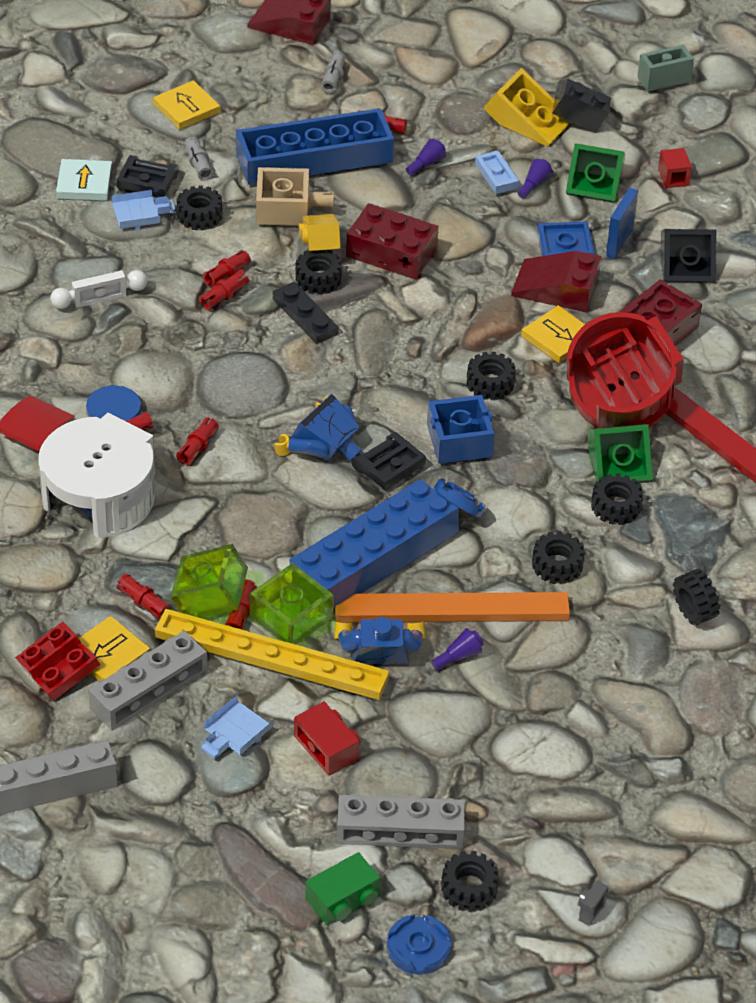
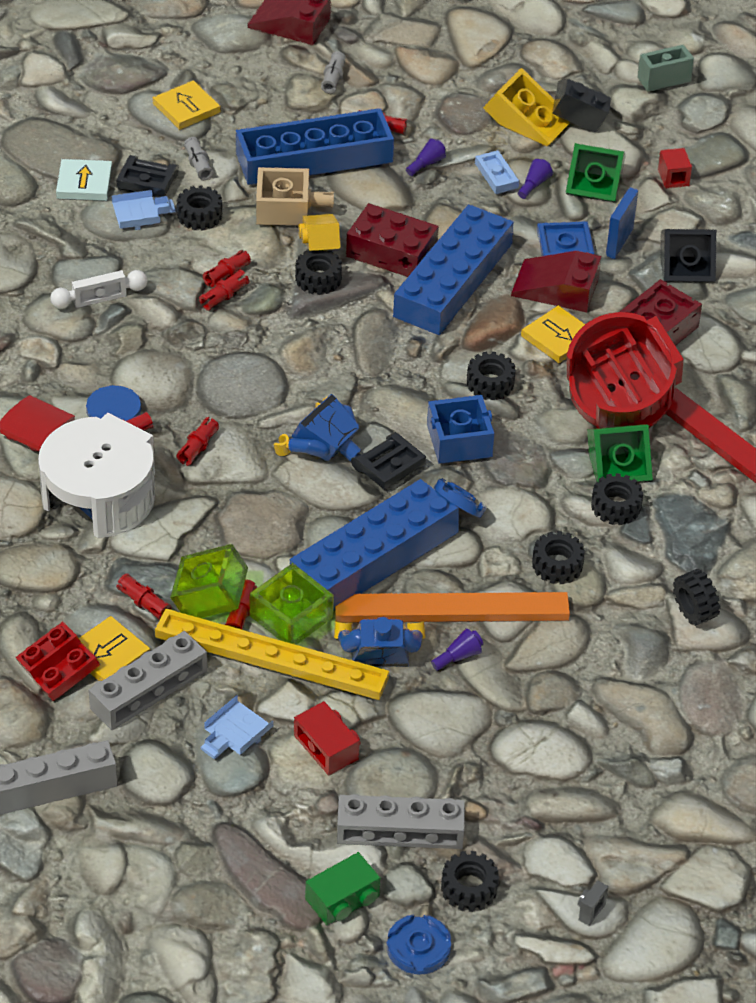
black plate [273,281,339,344] -> none
none -> blue brick [393,204,514,336]

